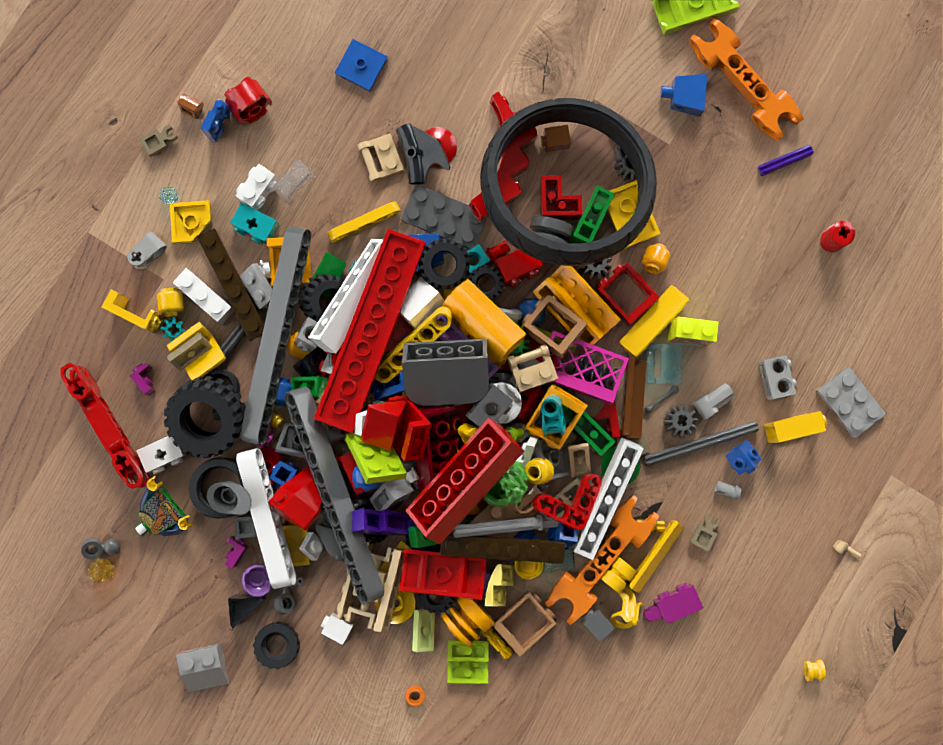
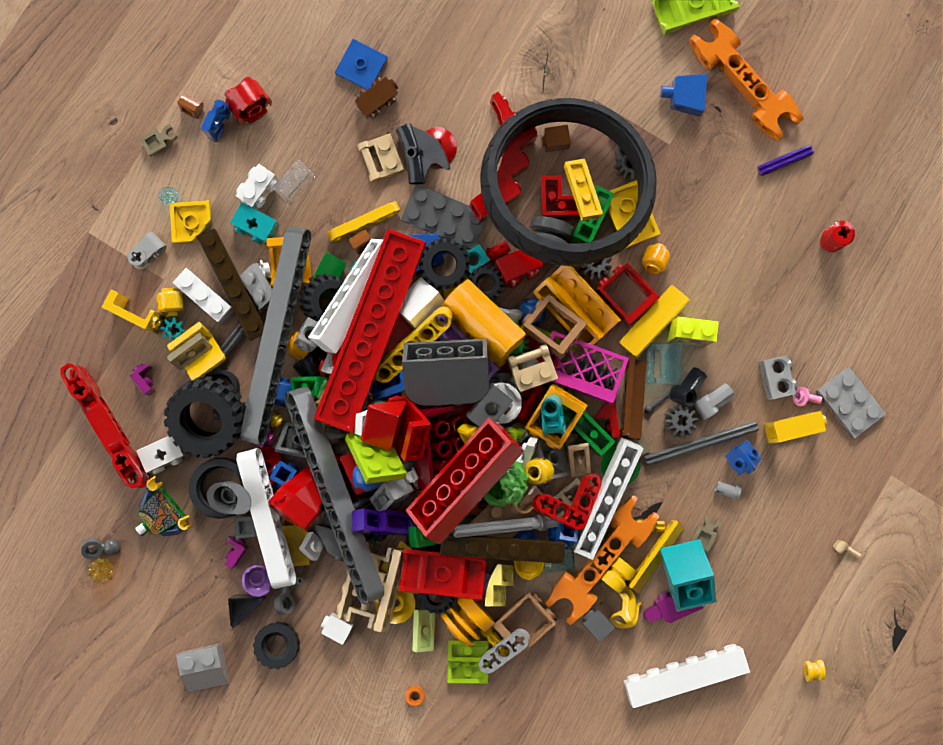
none -> dark orange brick [348,229,371,254]
none -> reddish brown brick [354,77,399,119]
none -> light grey beam [479,629,530,674]
none -> yellow plate [564,159,603,221]
none -> white brick [623,644,750,708]
none -> slope [660,539,717,612]
none -> black piece [670,367,707,407]
none -> bright pink plate [793,387,822,406]

